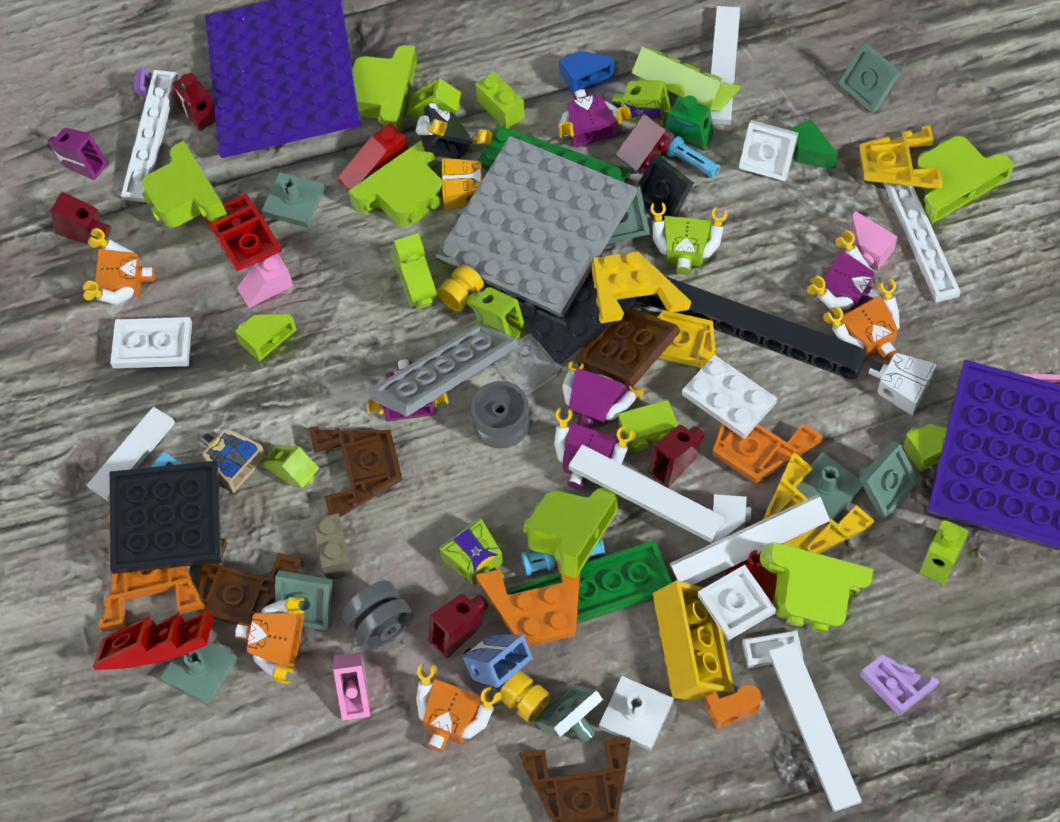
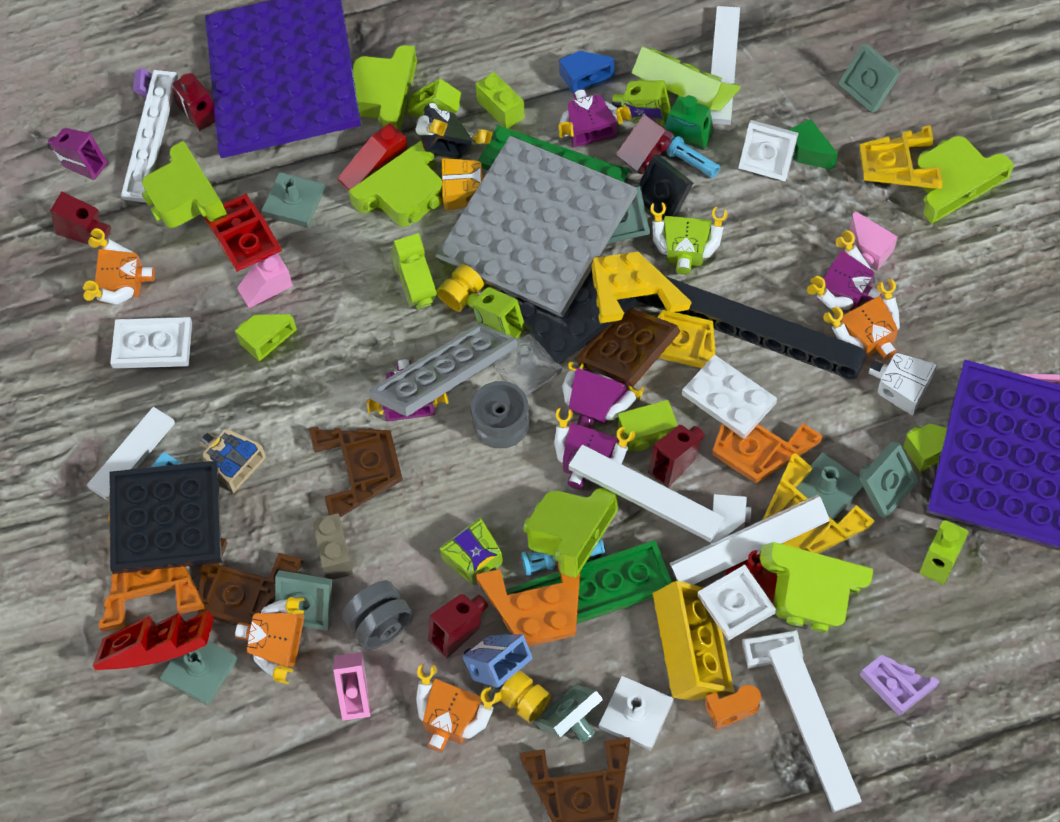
lime slope [260,444,320,488] -> none
white tile [883,183,961,303] -> none

